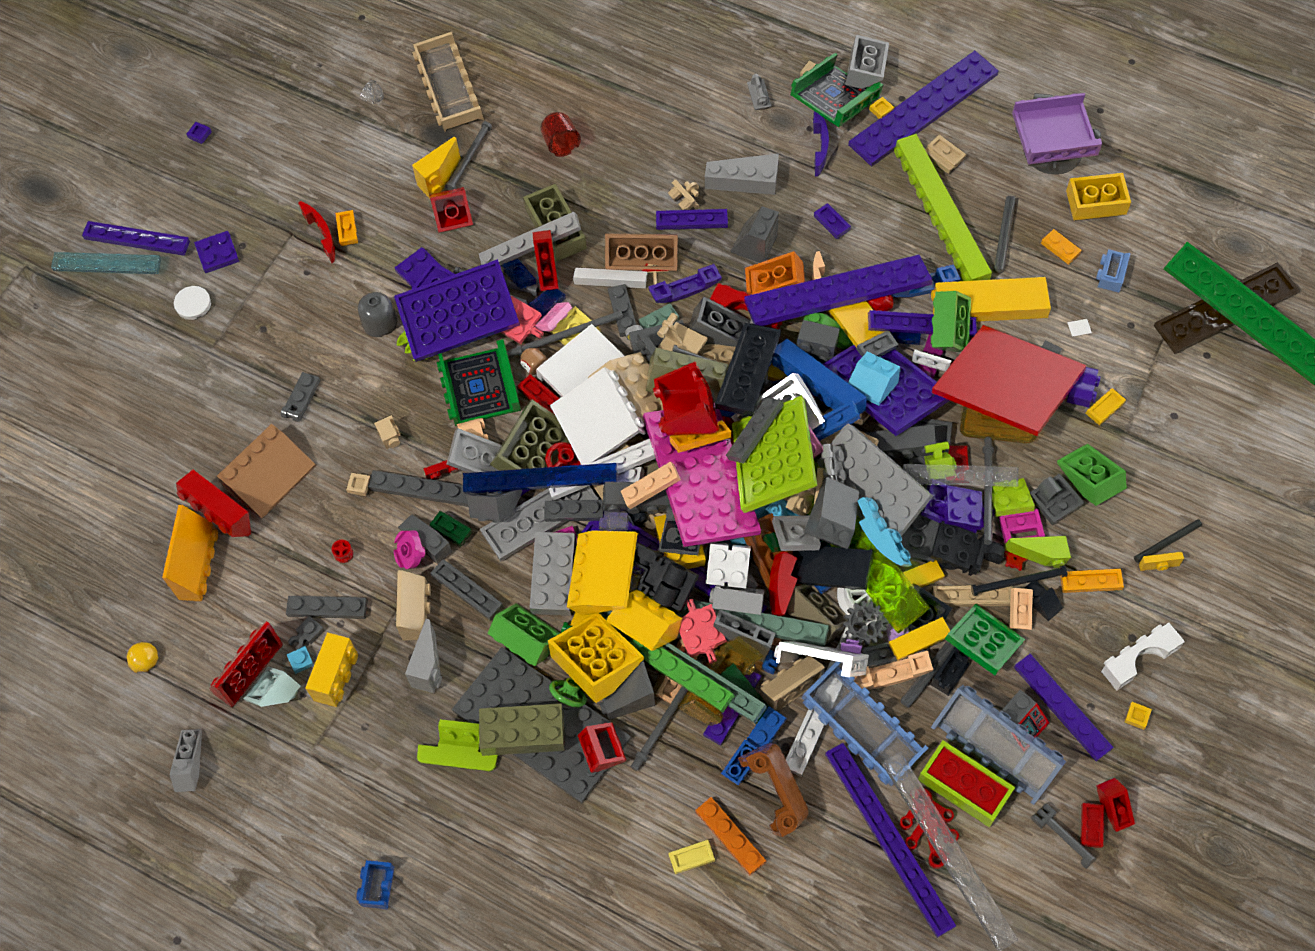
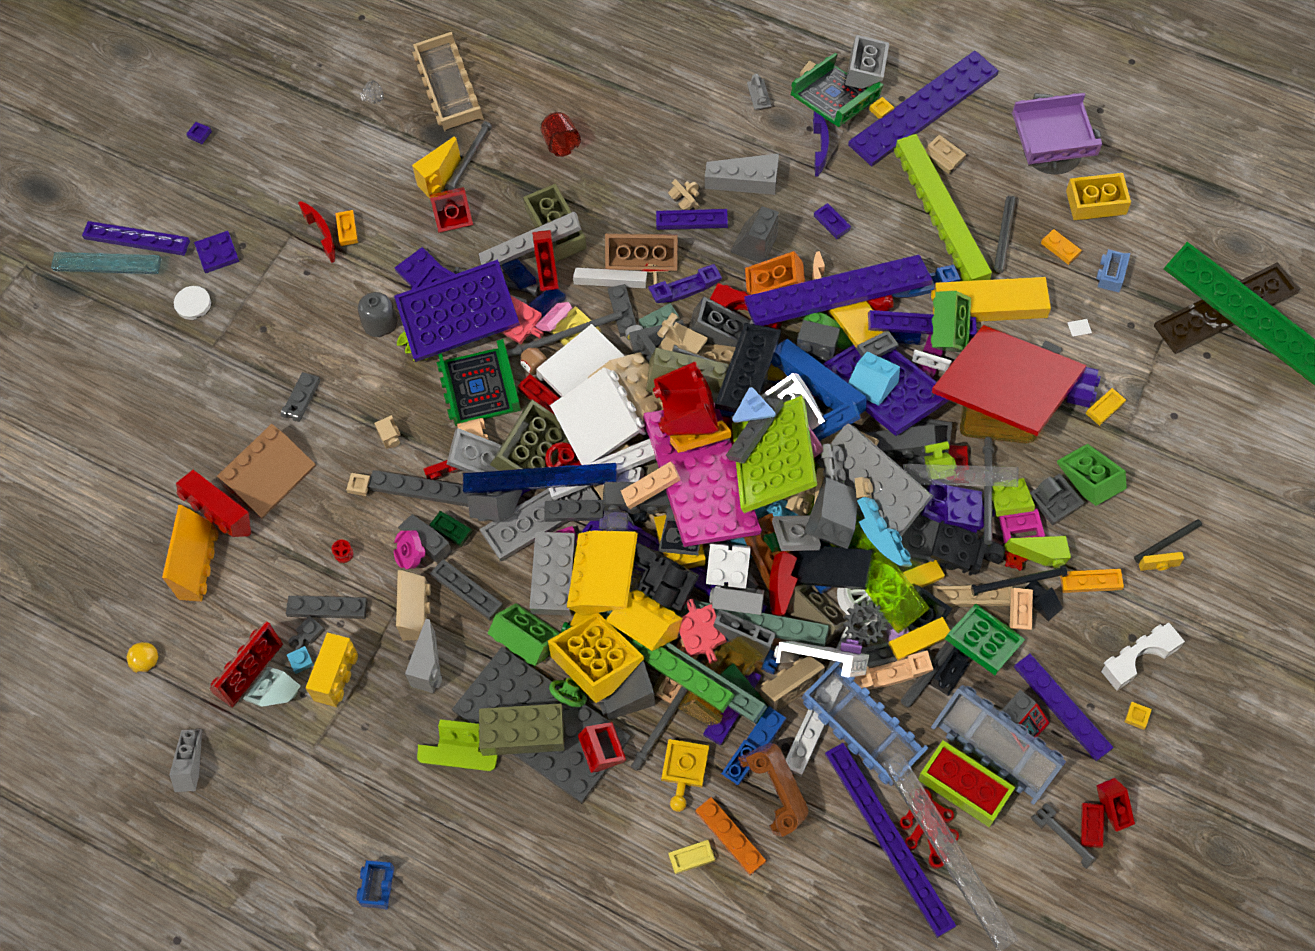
none -> yellow plate [661,739,709,812]
none -> light blue piece [733,387,776,423]
none -> tan plate [854,477,873,499]

